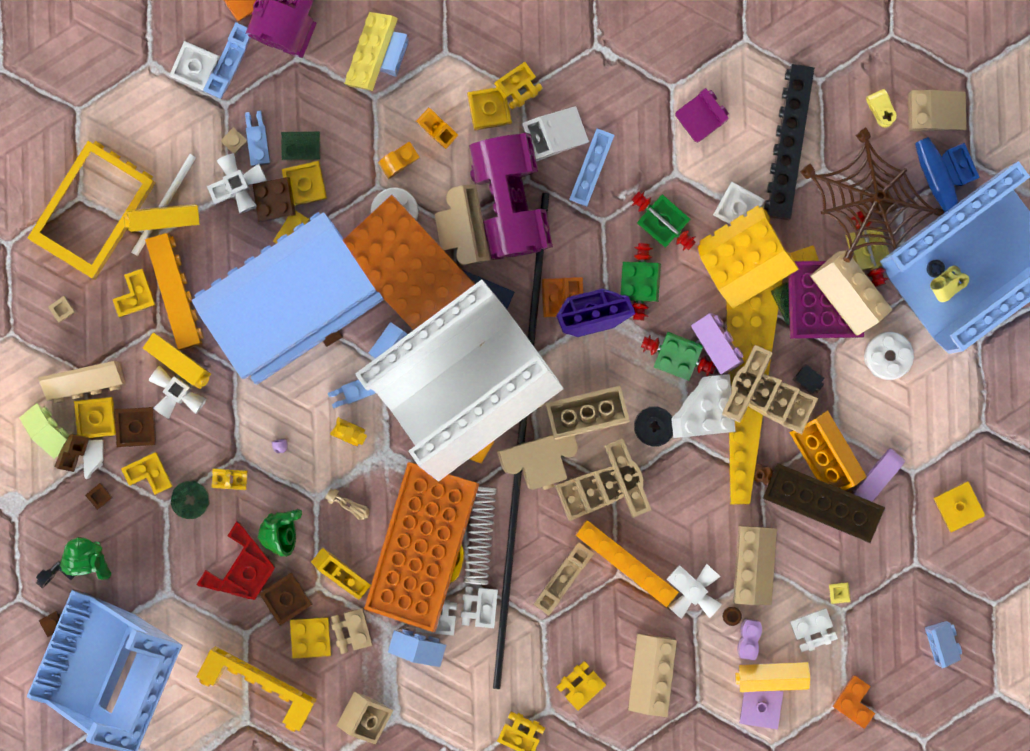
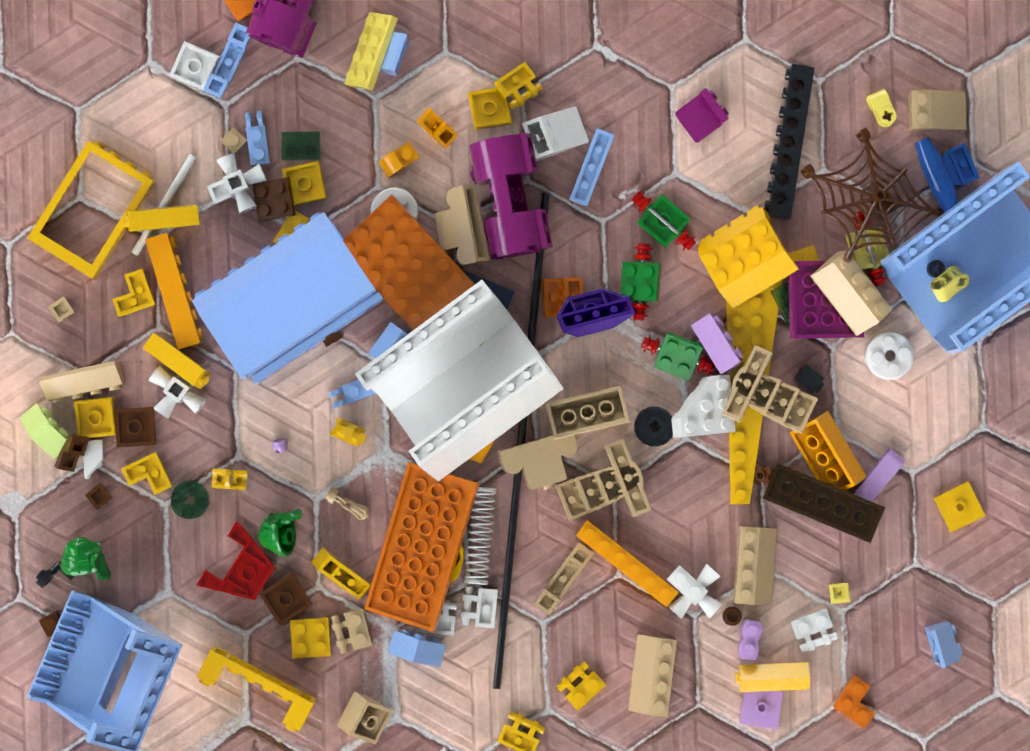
white plate [713,182,765,225] -> none

